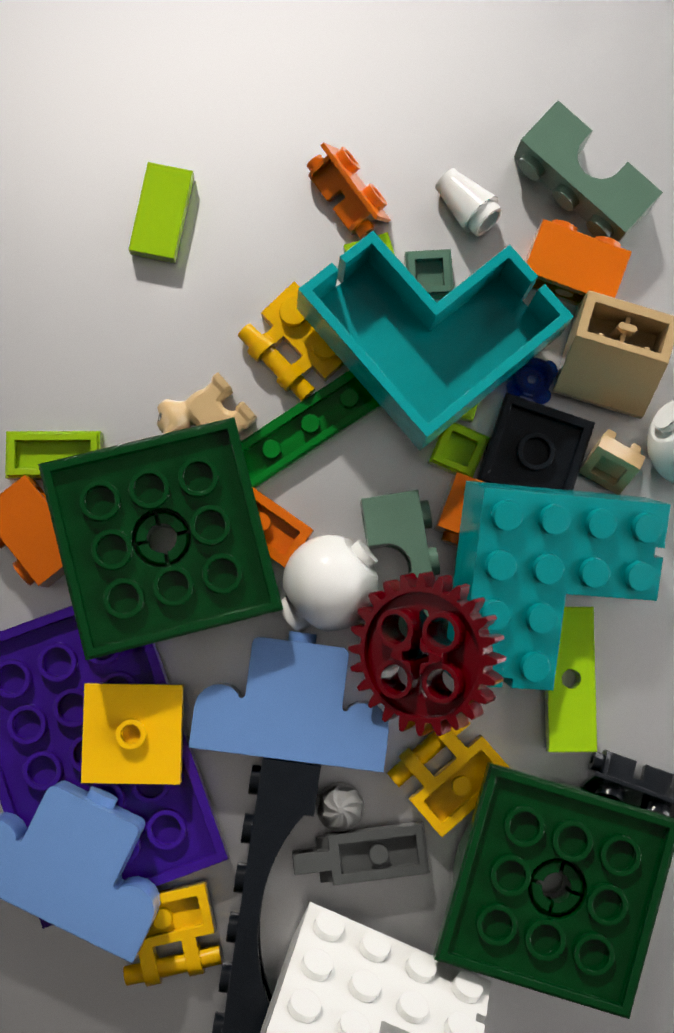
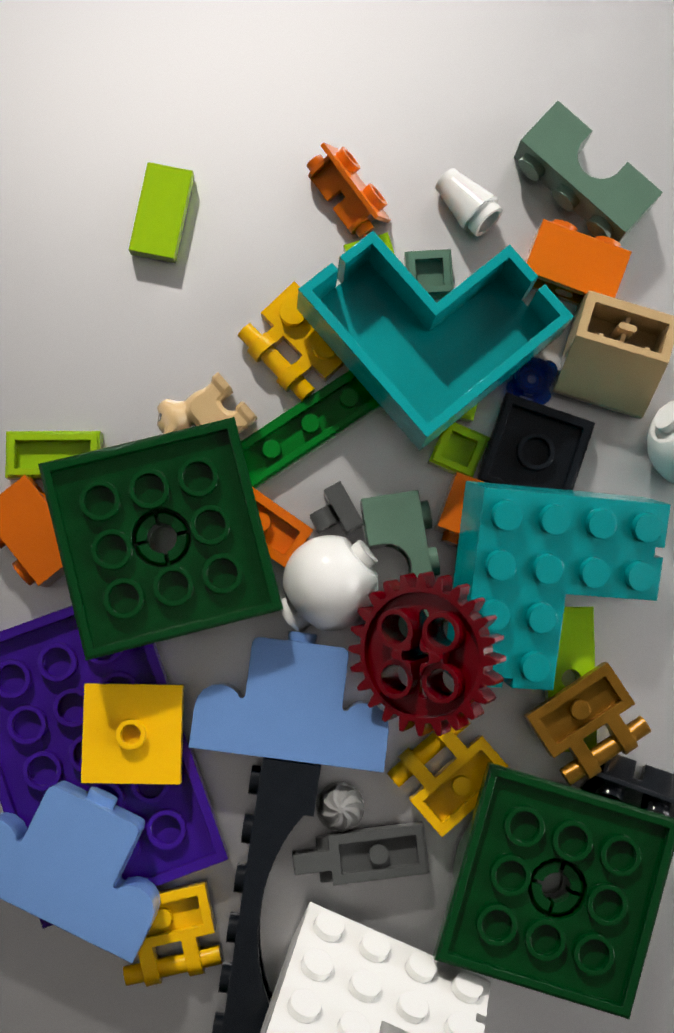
tile [579,429,645,495] -> none
none -> dark grey tile [310,481,364,536]
none -> pearl gold plate [523,662,651,786]

